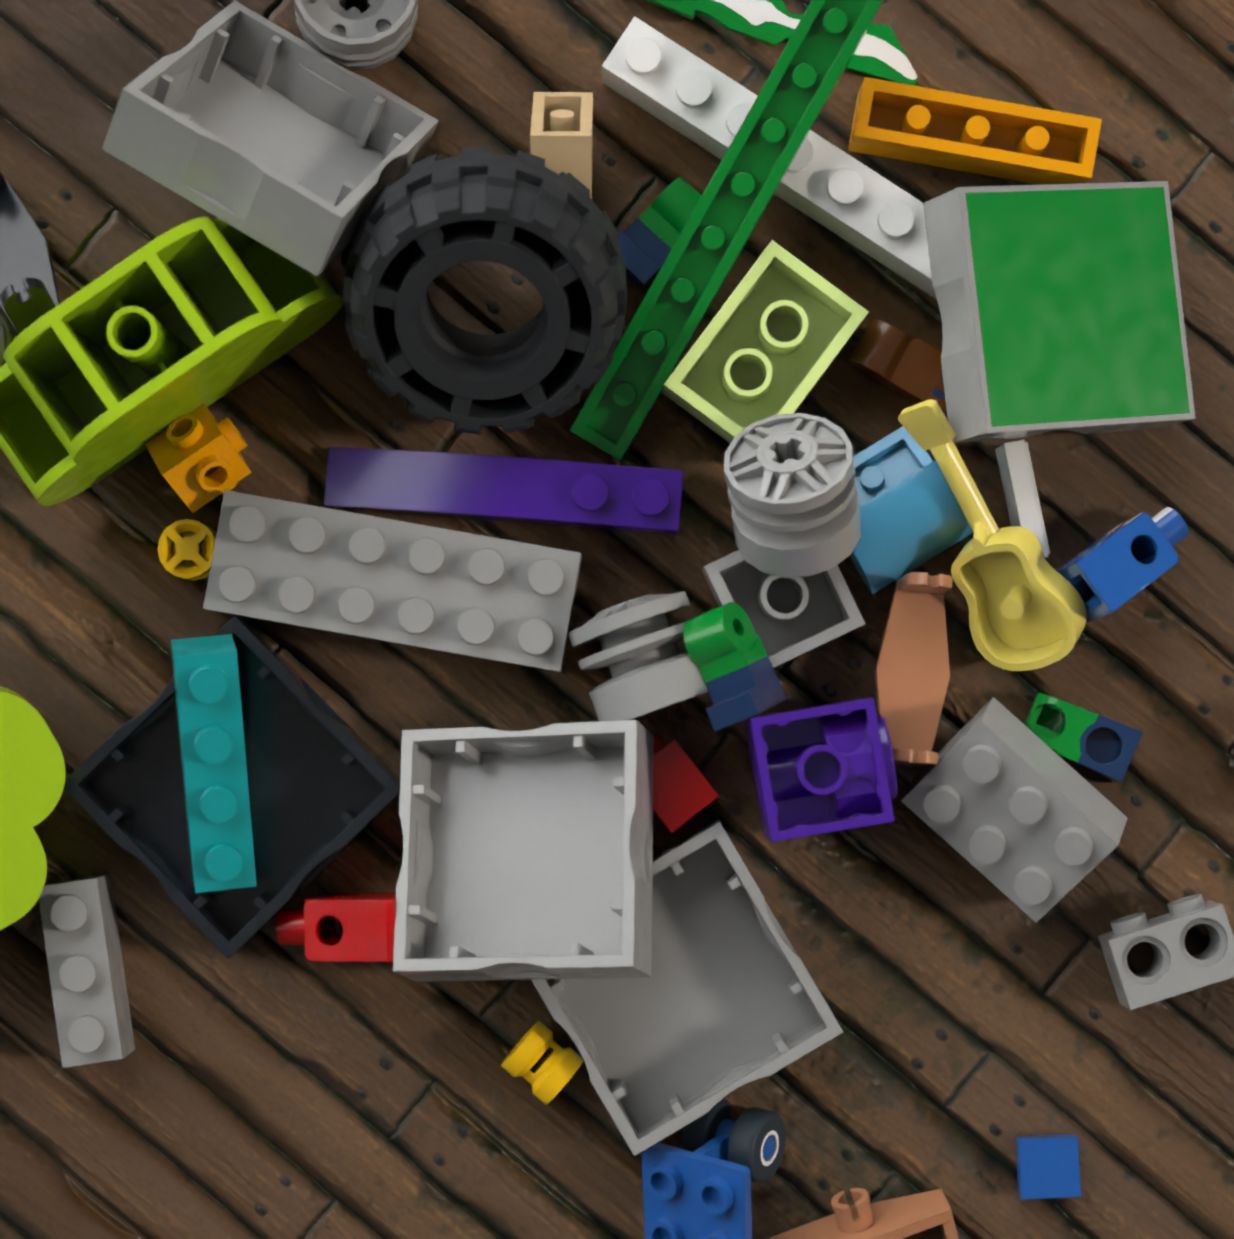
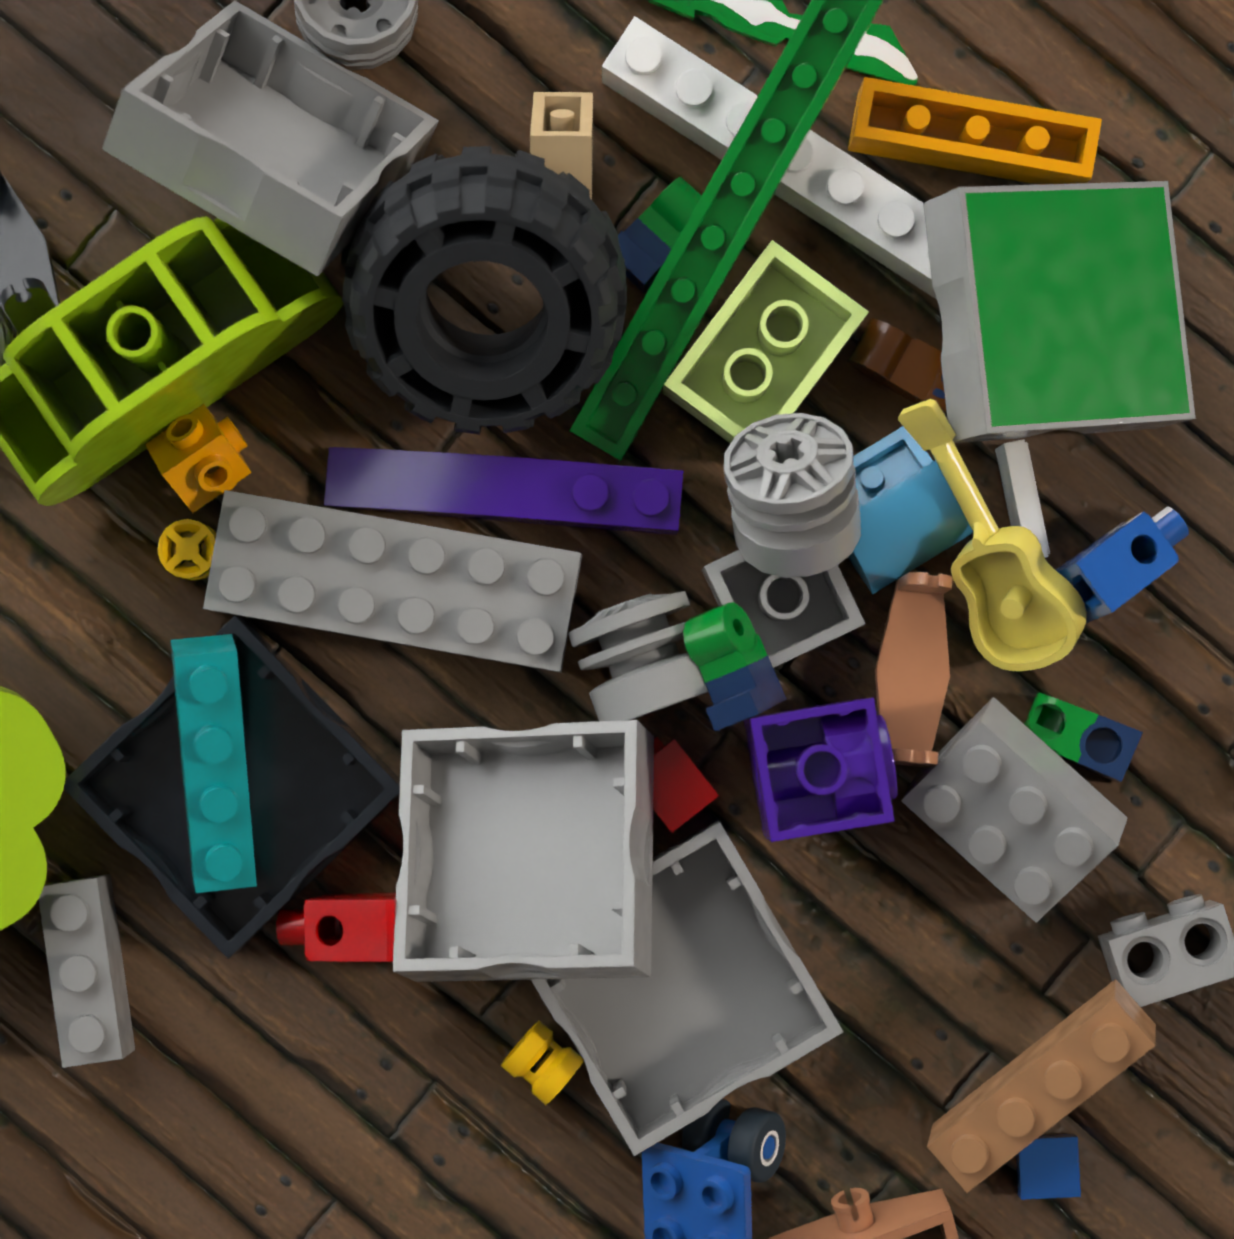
none -> medium nougat brick [927,979,1156,1193]

